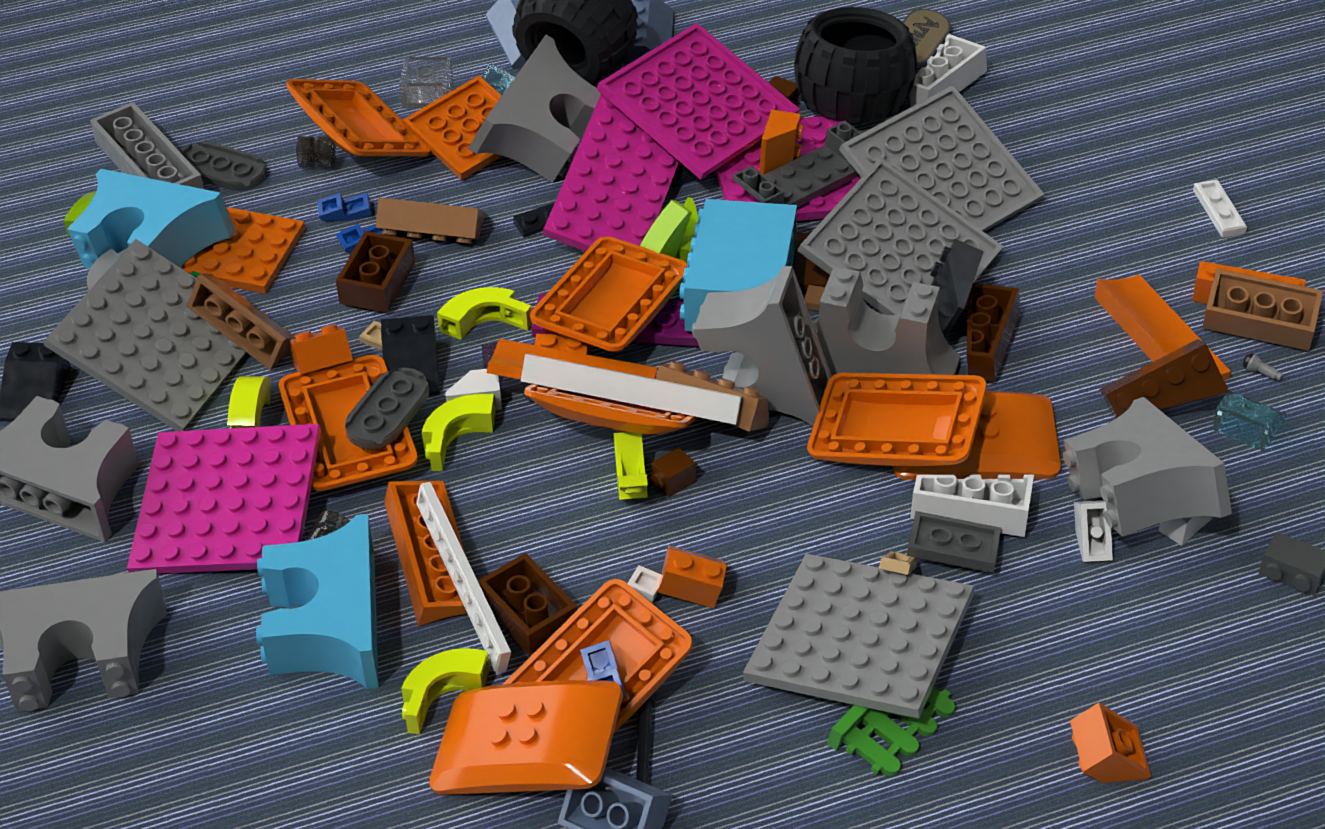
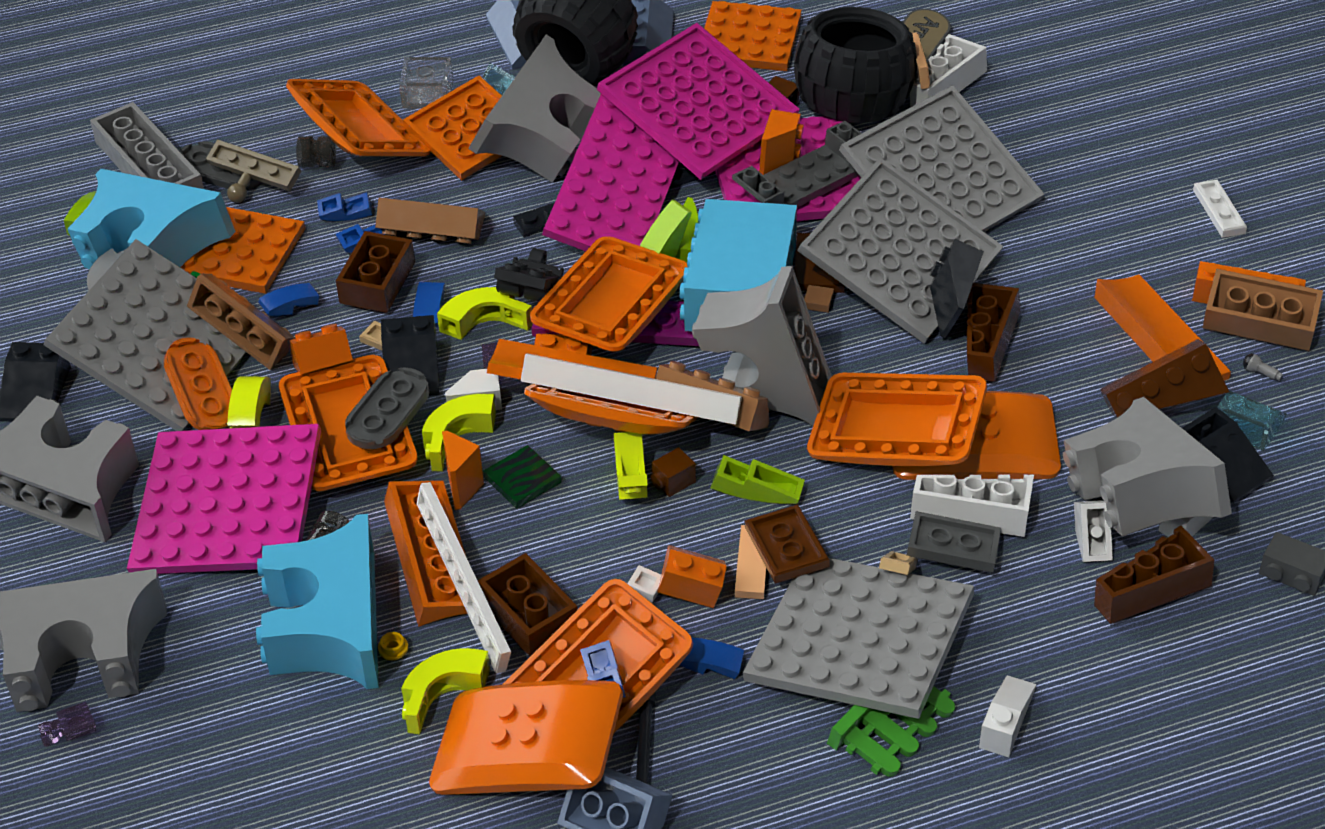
light grey piece [812,266,961,375] -> none
orange slope [1070,703,1152,783] -> none
none -> clear purple plate [38,702,97,747]
none -> orange tile [164,338,232,430]
none -> dark tan plate [206,139,302,203]
none -> blue slope [258,283,319,317]
none -> yellow plate [378,632,408,660]
none -> blue slope [413,282,445,327]
none -> orange slope [442,431,484,510]
none -> dark green tile [483,445,561,509]
none -> black plate [494,248,564,302]
none -> blue slope [679,638,744,679]
none -> orange plate [704,1,802,71]
none -> lime slope [710,455,805,504]
none -> light nougat tile [735,525,767,599]
none -> reddish brown tile [744,504,830,584]
none -> light nougat tile [912,32,930,89]
none -> white slope [979,675,1036,757]
none -> reddish brown wedge [1094,525,1214,624]
none -> black slope [1182,407,1274,504]

